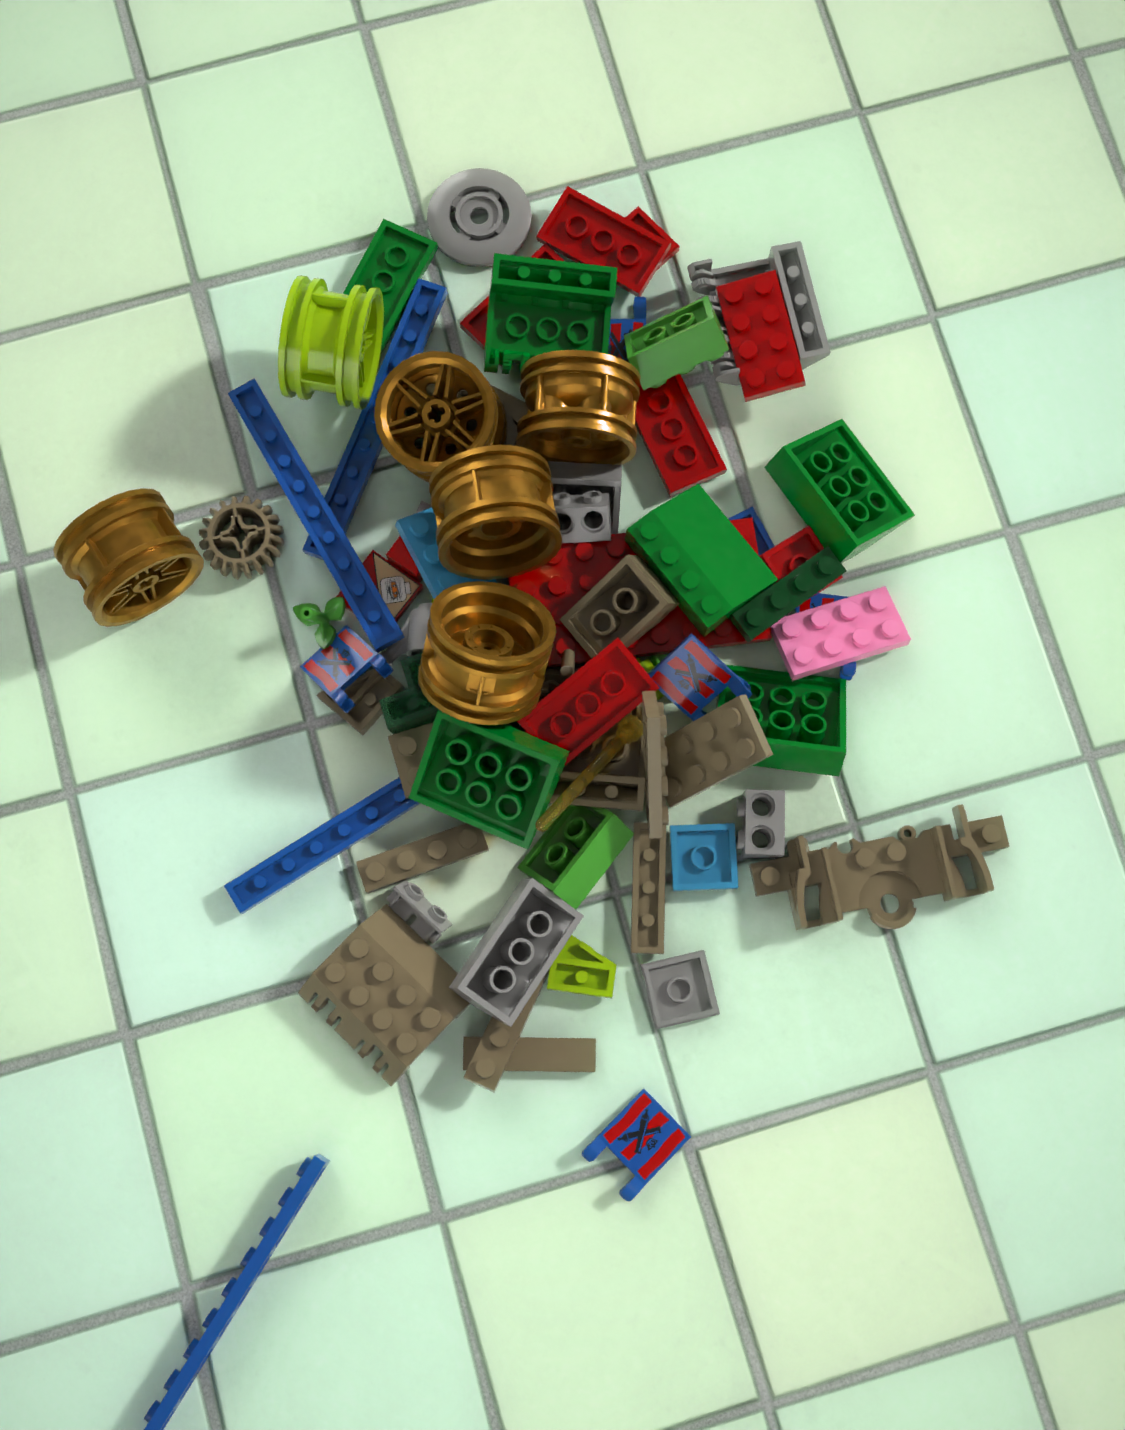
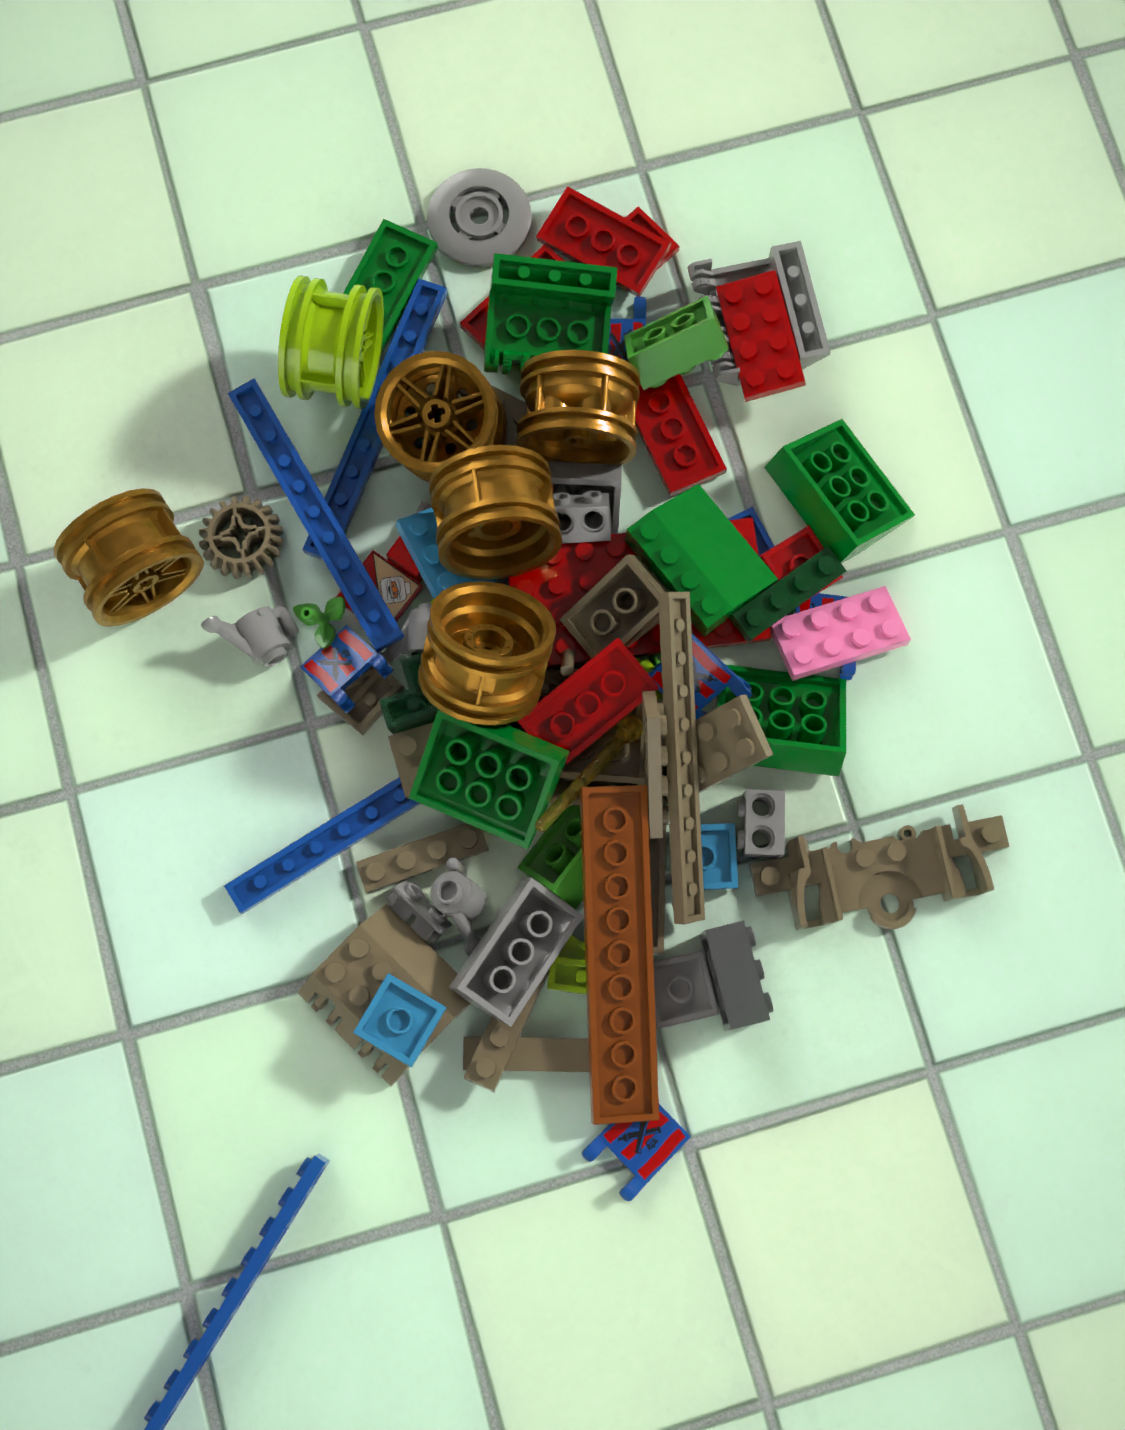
none -> light grey piece [201,606,299,667]
none -> dark azure plate [353,973,447,1068]
none -> light grey piece [431,857,487,956]
none -> dark orange plate [579,785,659,1125]
none -> dark tan plate [658,592,705,924]
none -> dark grey brick [700,920,773,1031]

